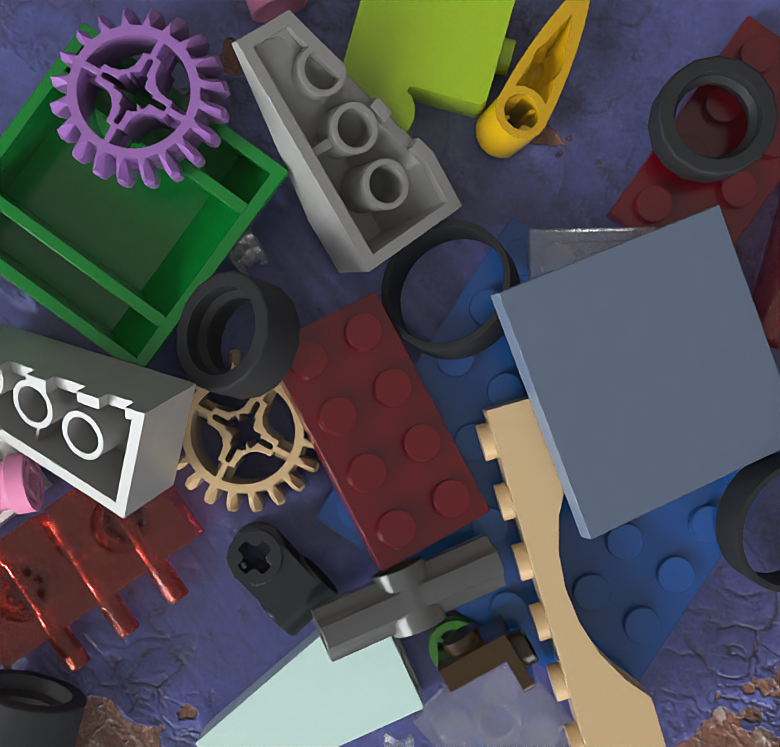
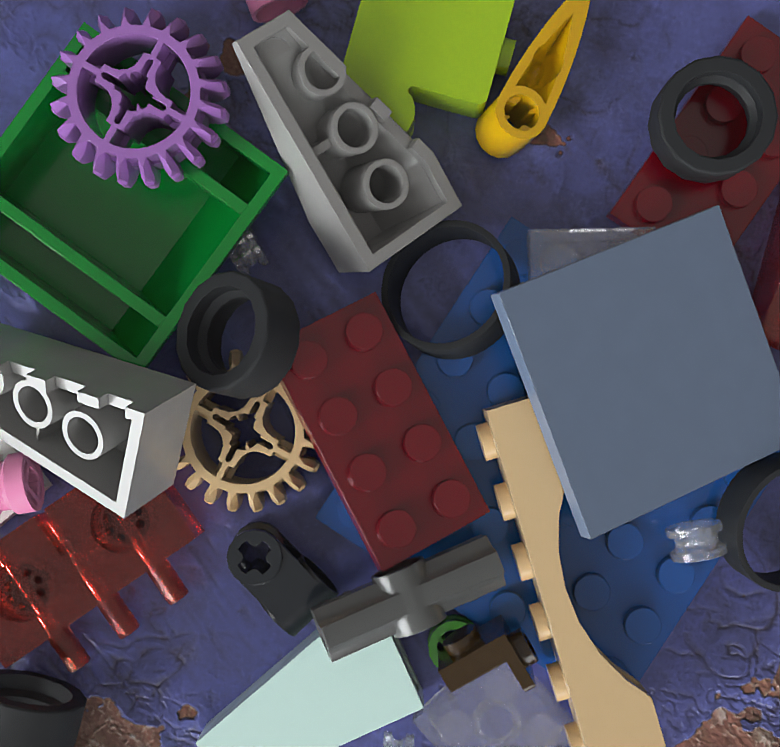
none -> clear bush [665,518,728,563]

